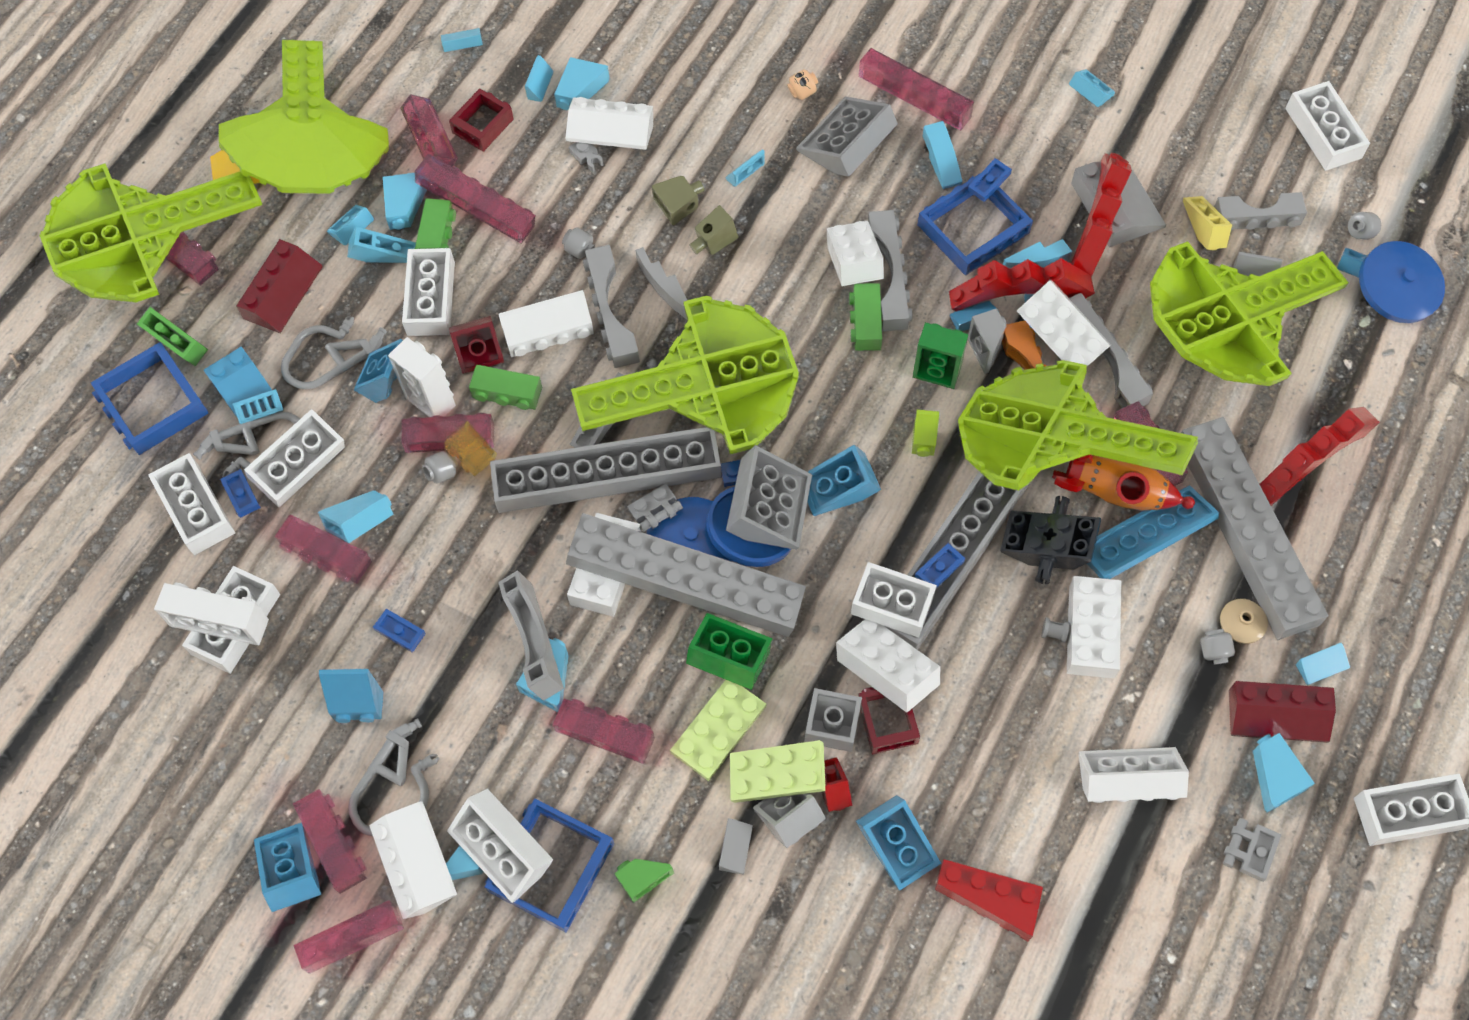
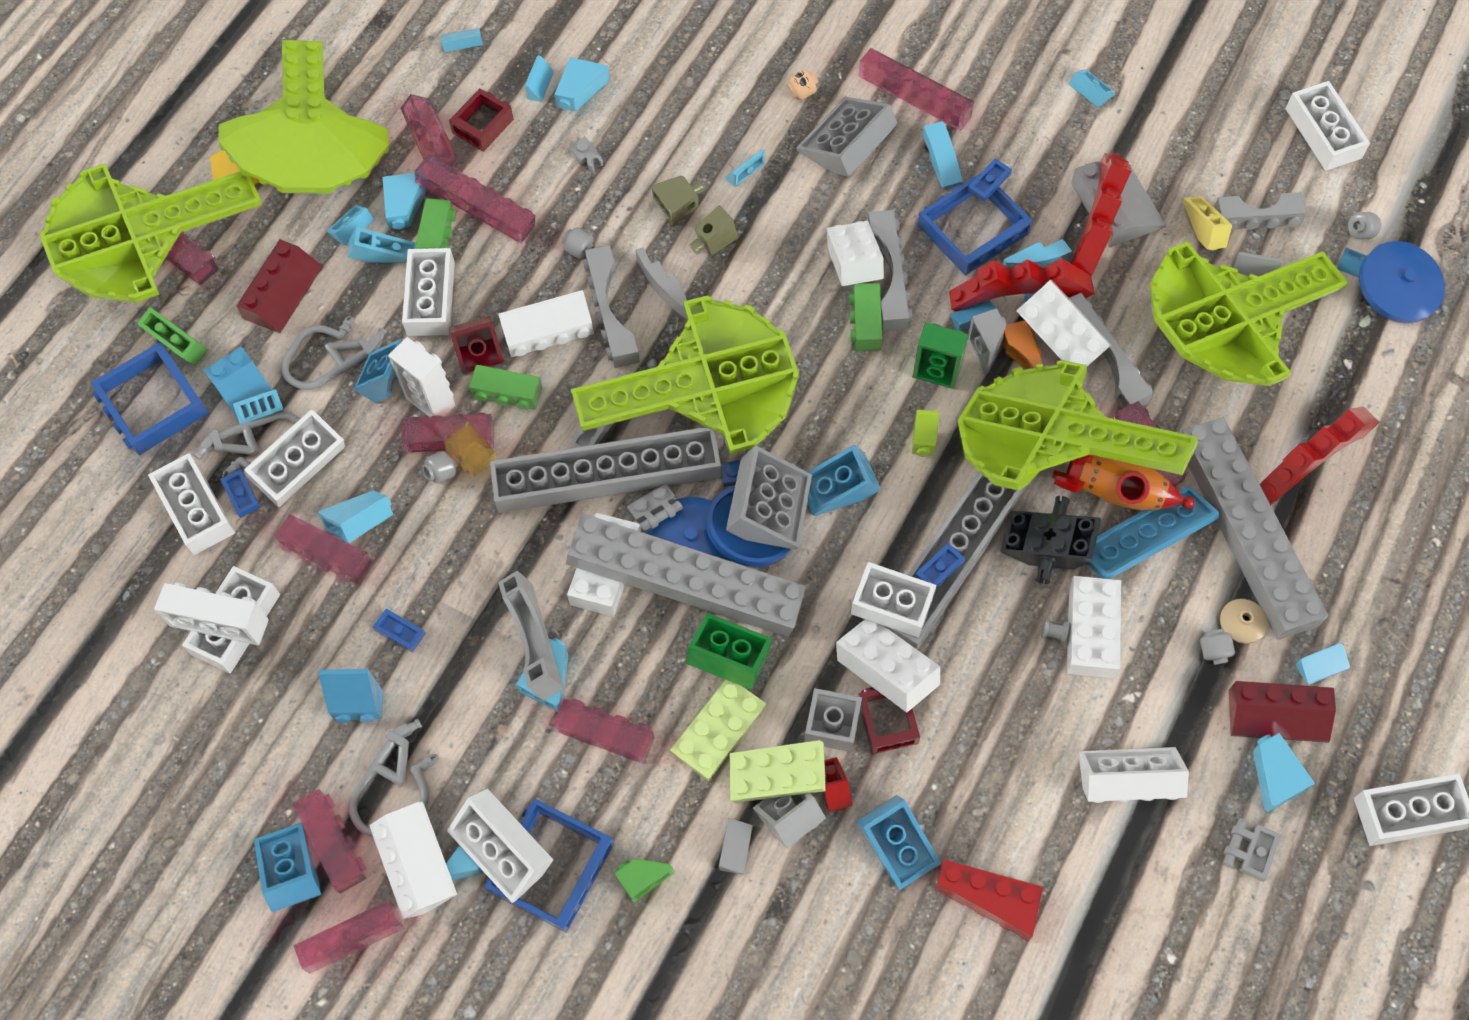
white slope [565,97,653,150] -> none

